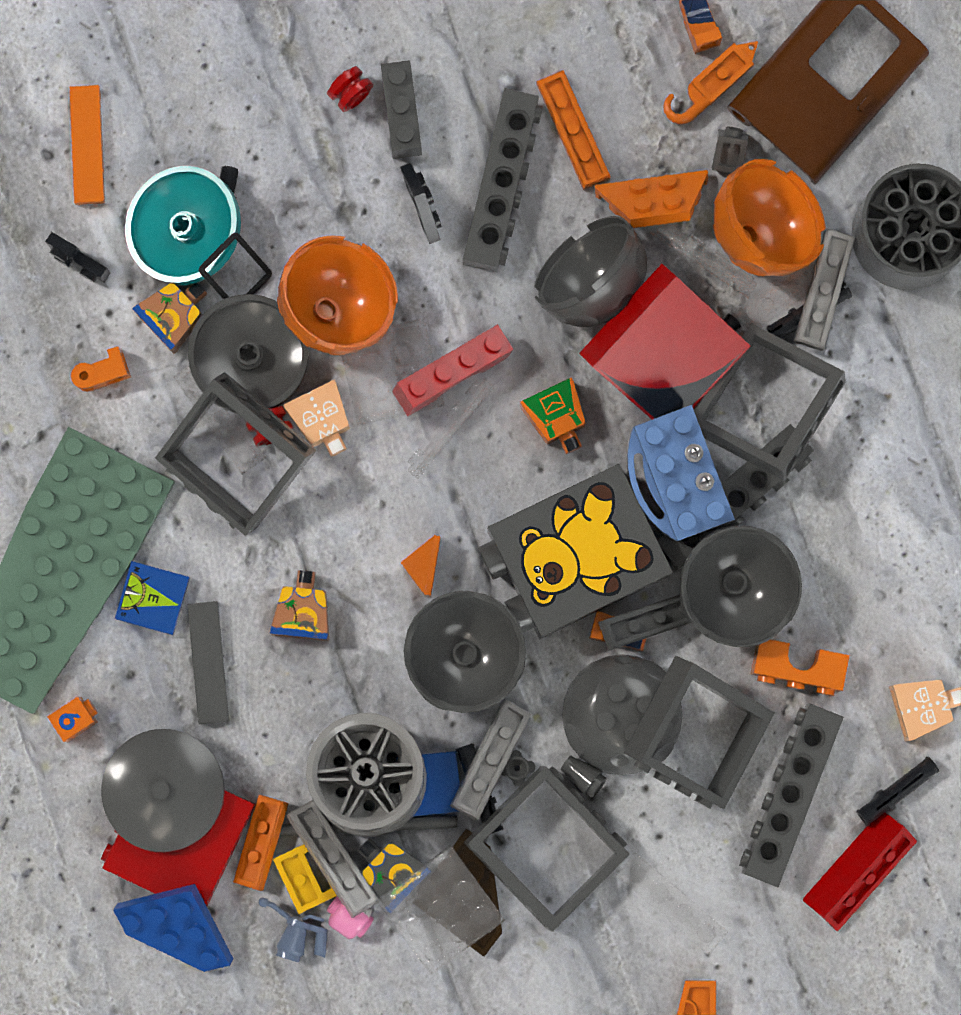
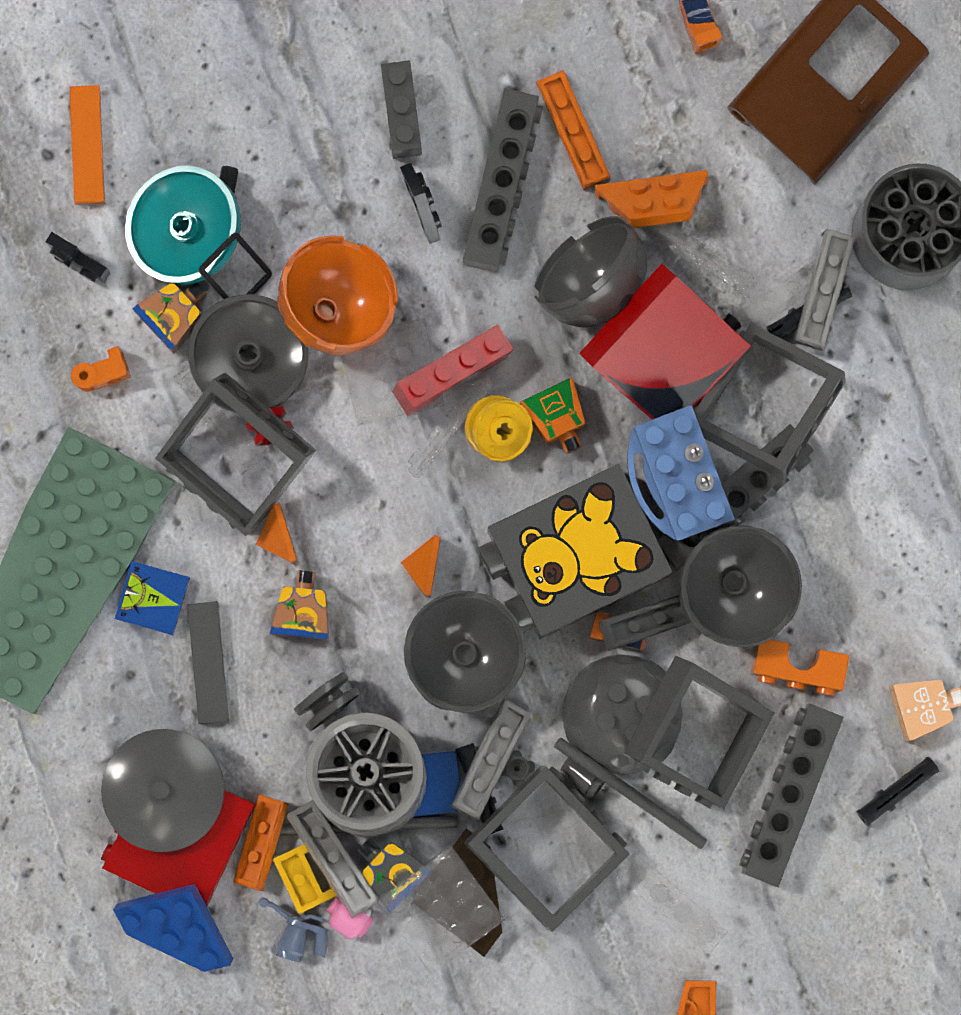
orange brick [47,696,98,743] -> none
light nougat torso [283,380,350,457] -> none
red wheel [327,66,374,112] -> none
orange plate [663,41,758,124] -> none
dark grey bracket [712,126,748,173] -> none
orange rock [713,159,826,277] -> none
red panel [803,812,917,932] -> none
none -> orange slope [255,503,298,564]
none -> dark grey wheel [294,672,360,732]
none -> yellow wheel [464,395,533,462]
none -> dark grey piece [554,738,707,849]

